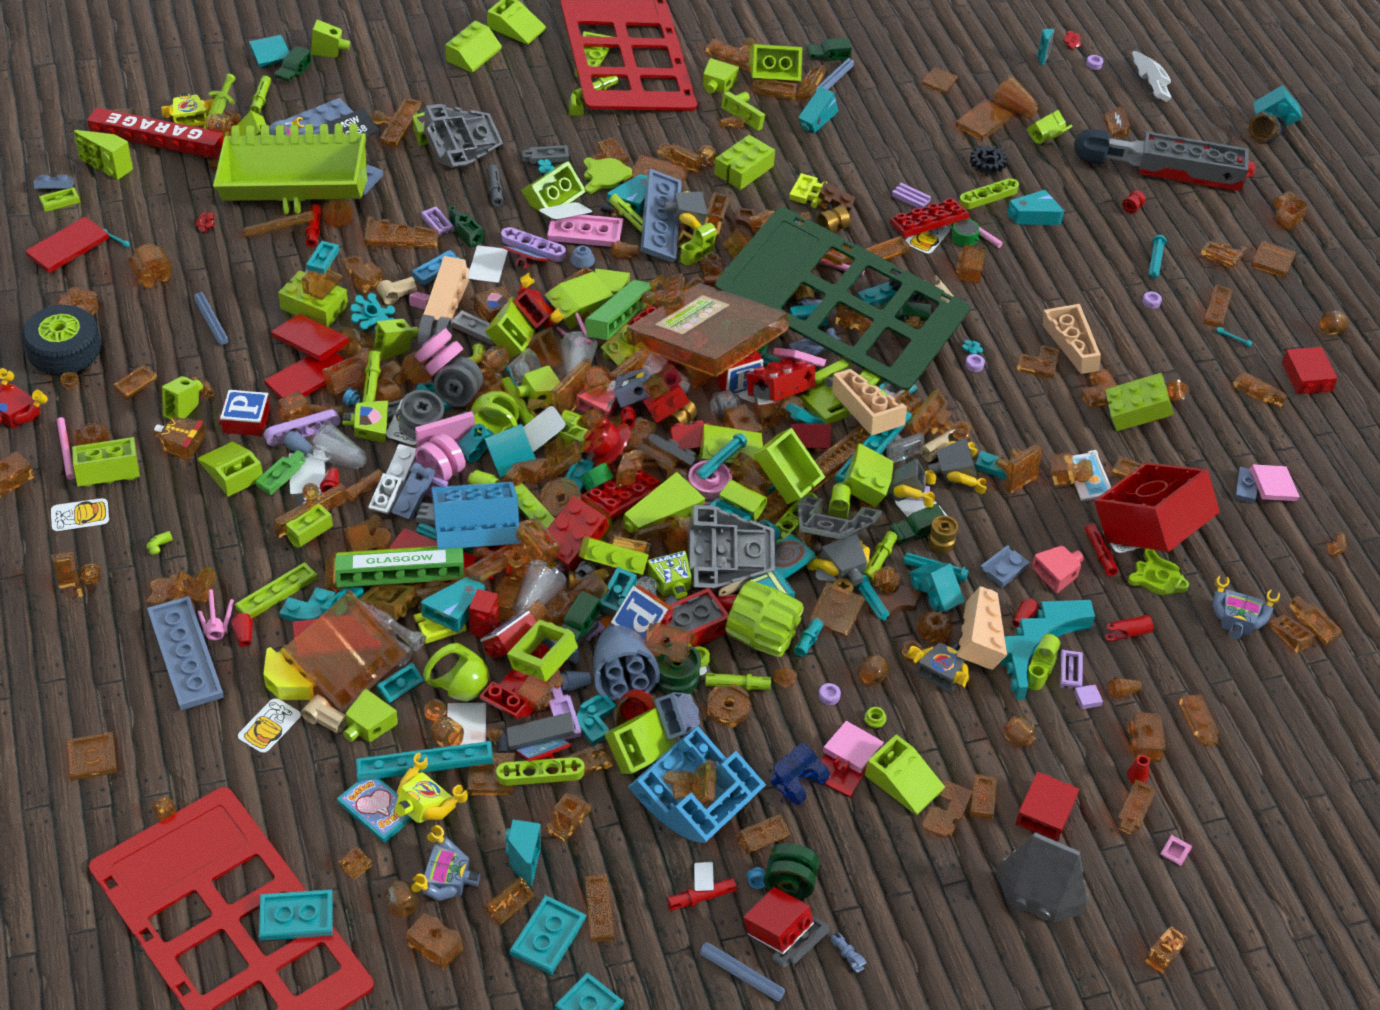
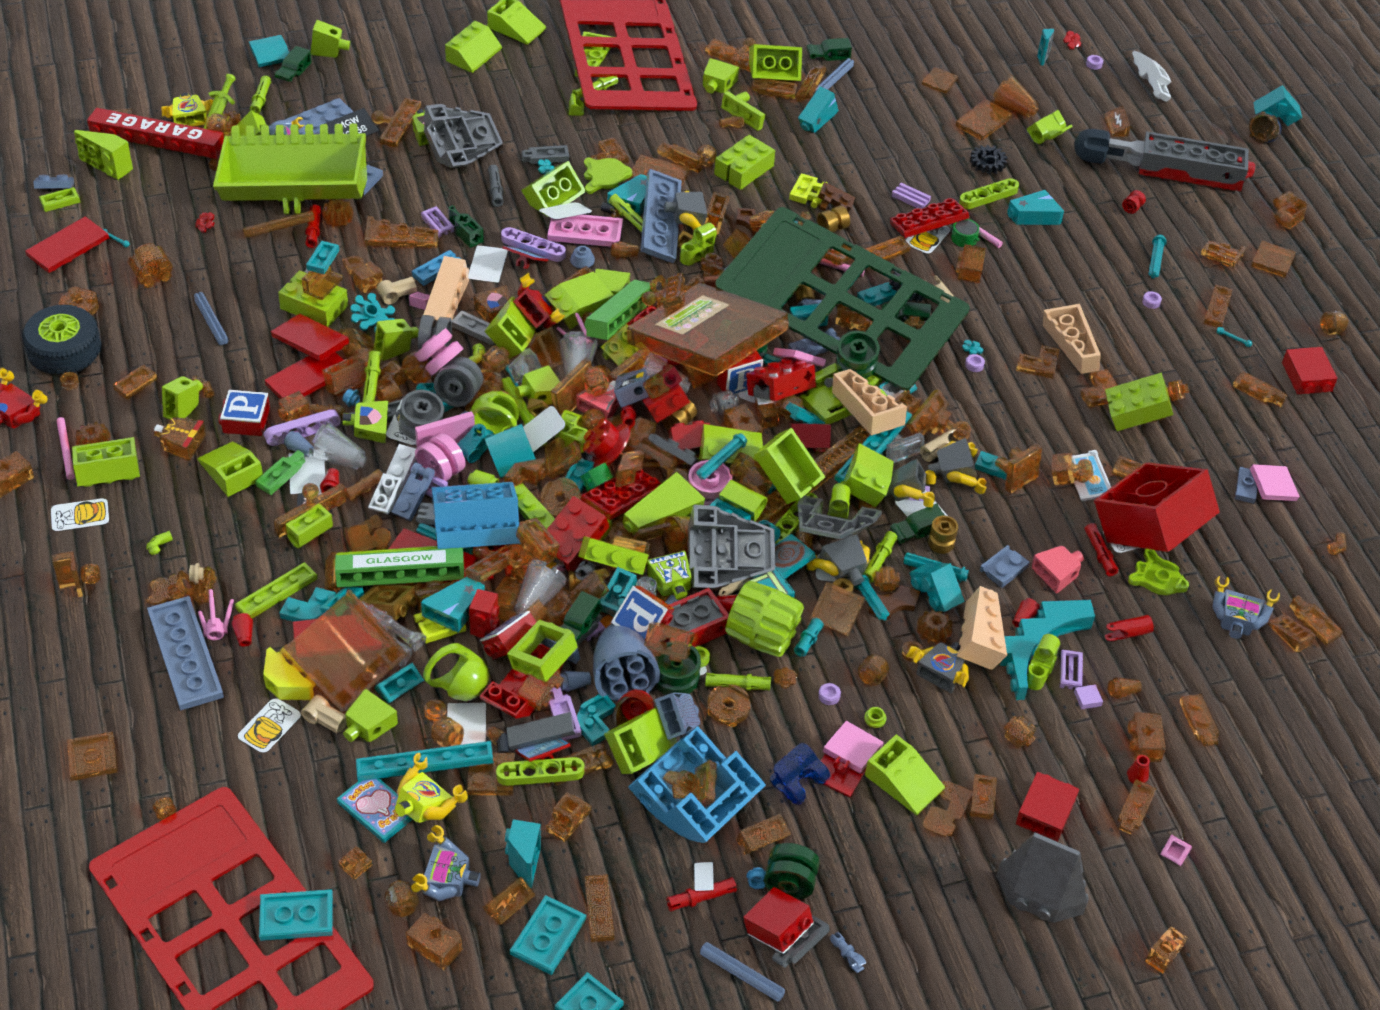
none -> tan plate [189,563,204,584]
none -> dark green wheel [835,331,880,379]

